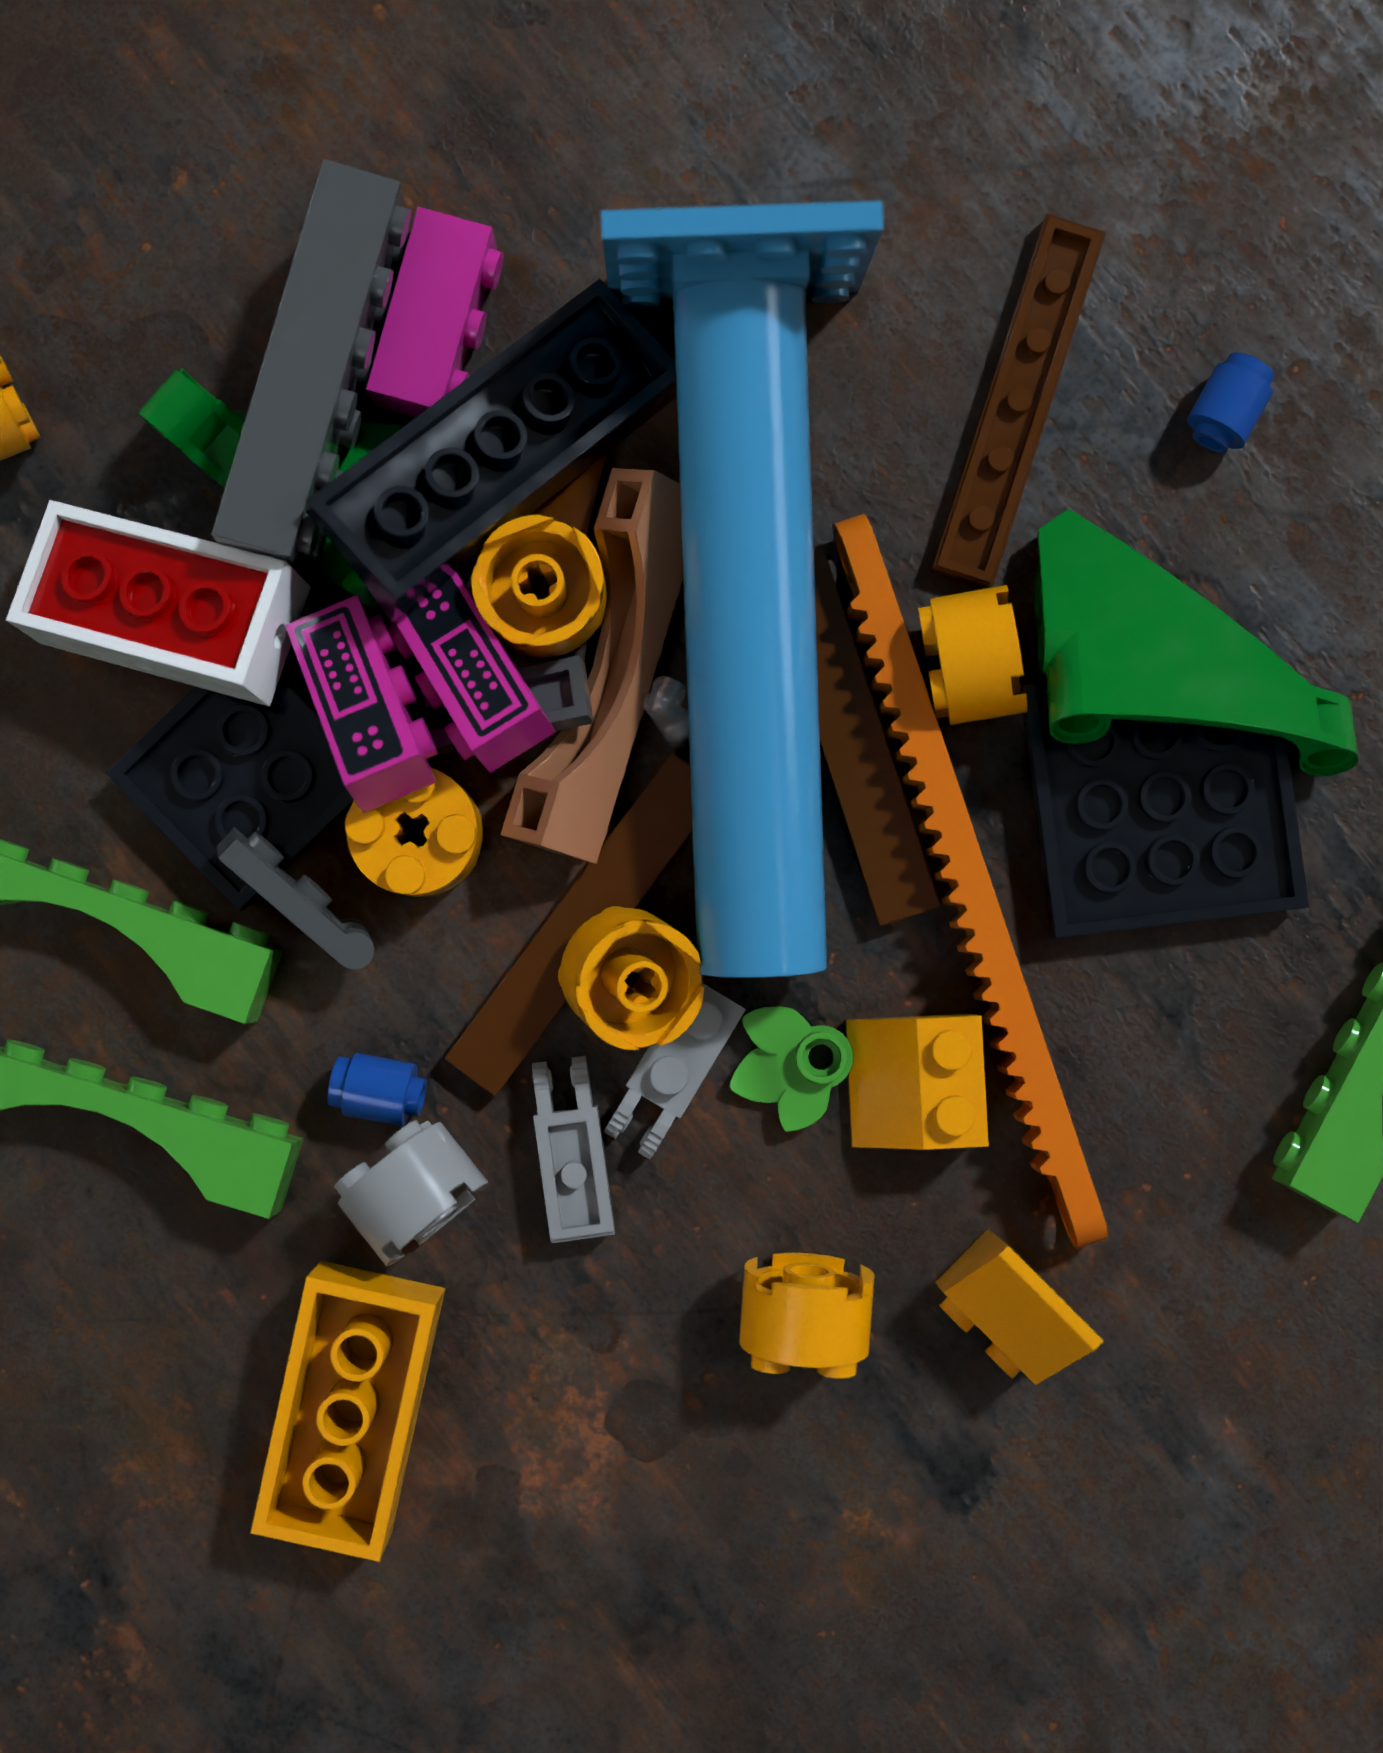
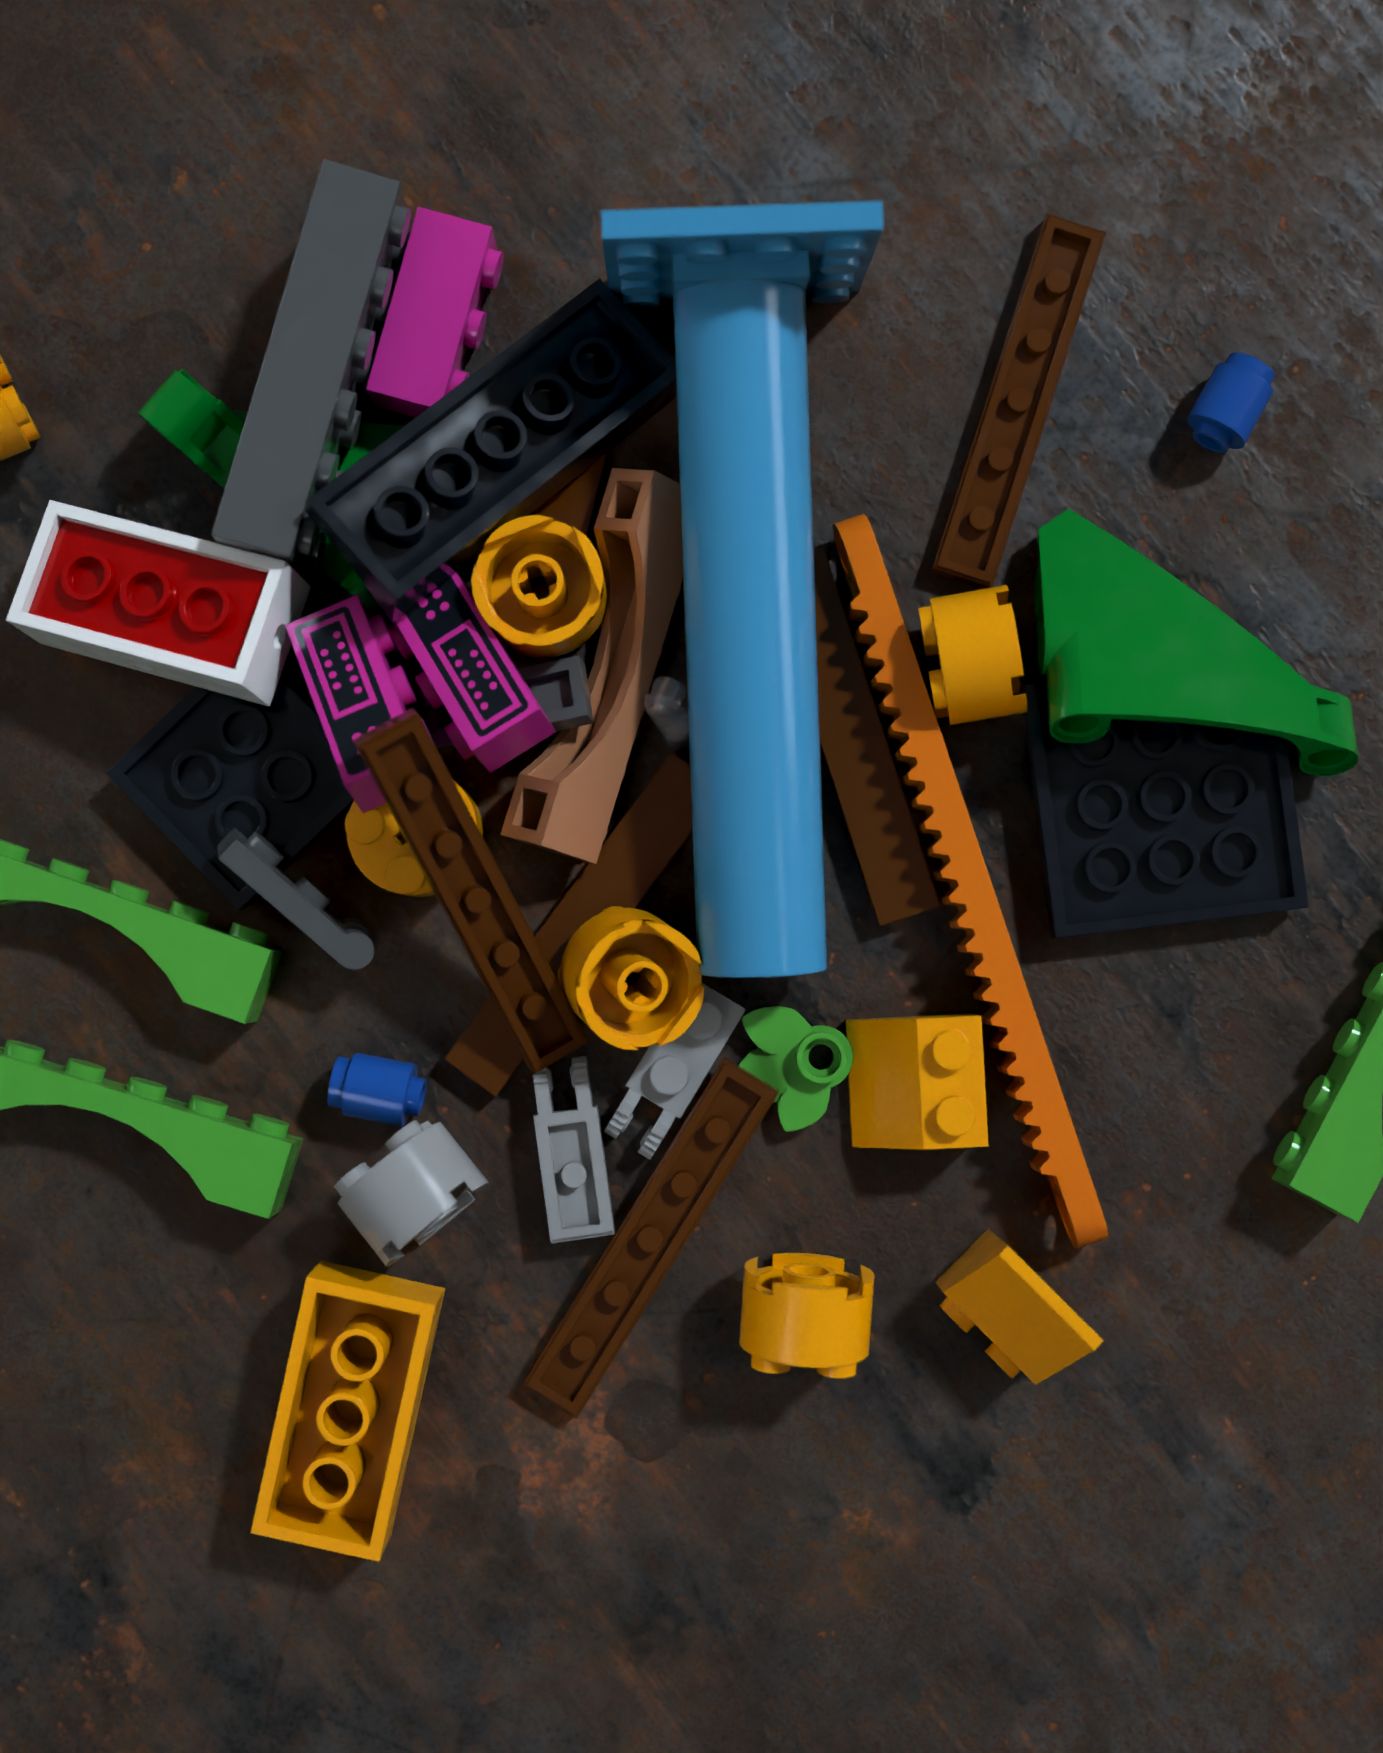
none -> reddish brown tile [352,708,589,1074]
none -> reddish brown tile [522,1056,779,1419]

